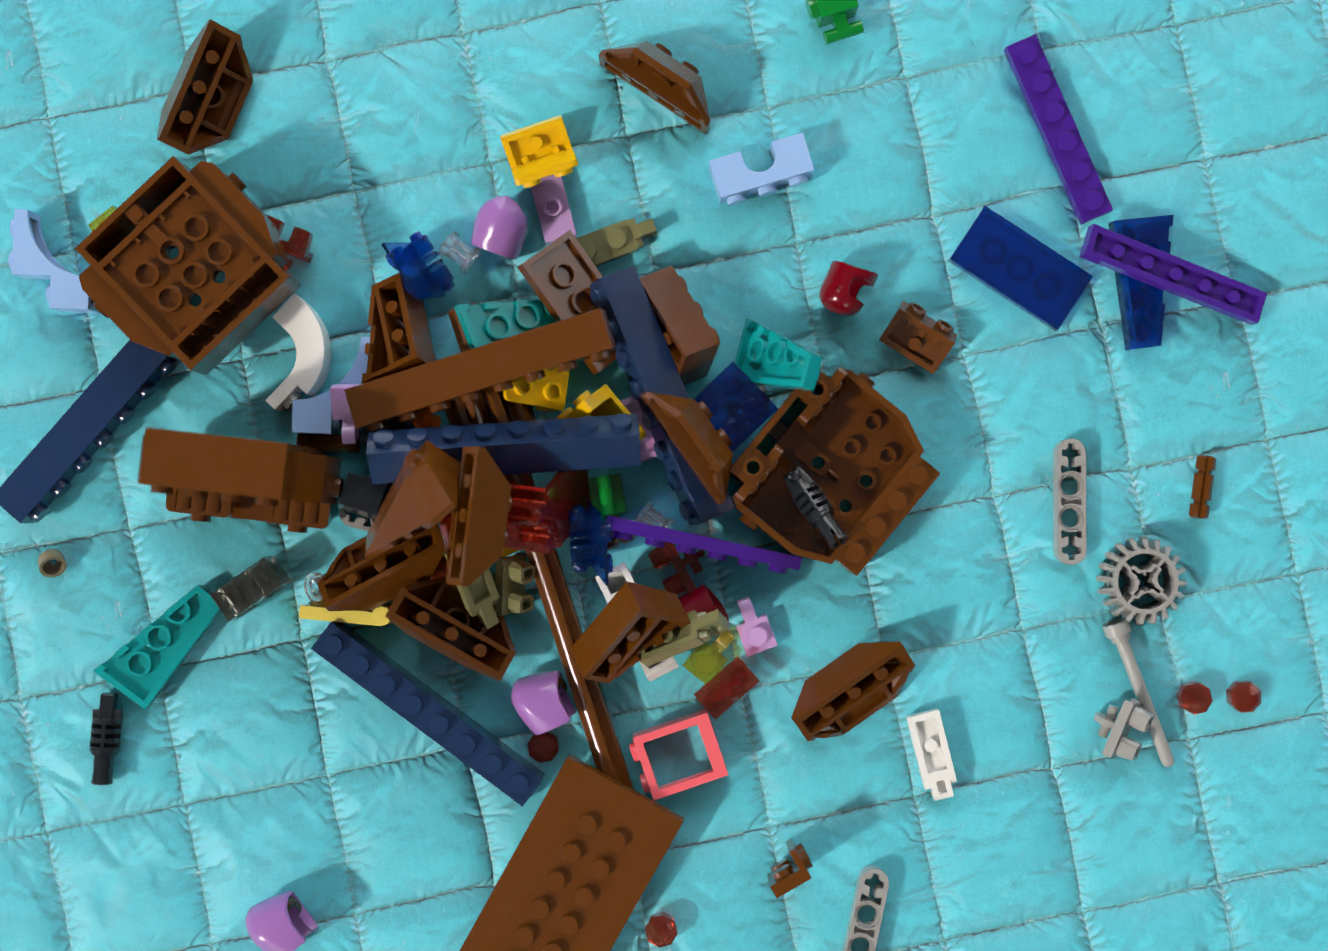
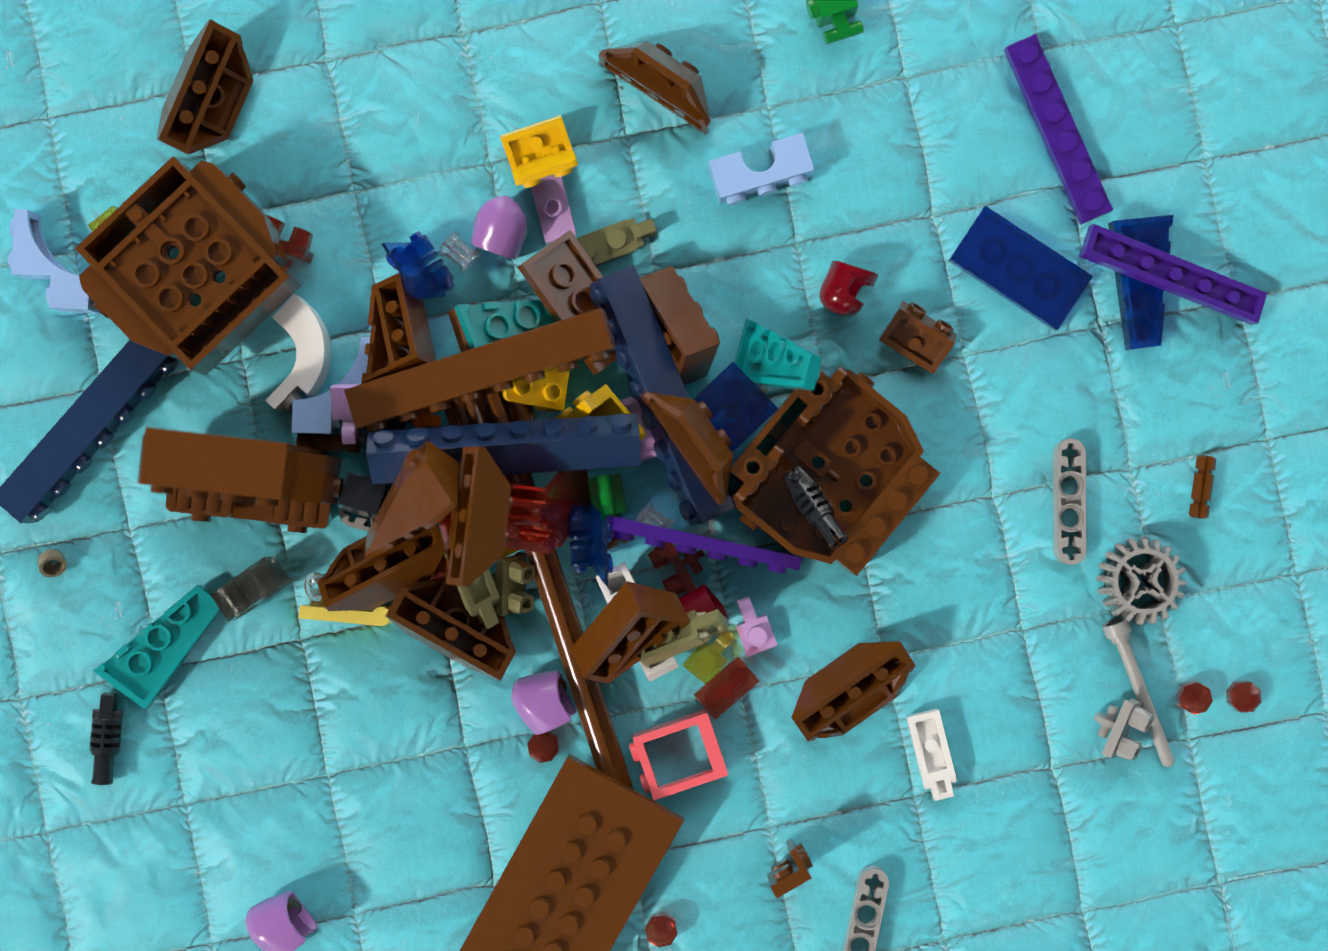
dark blue brick [311,622,545,807] -> none

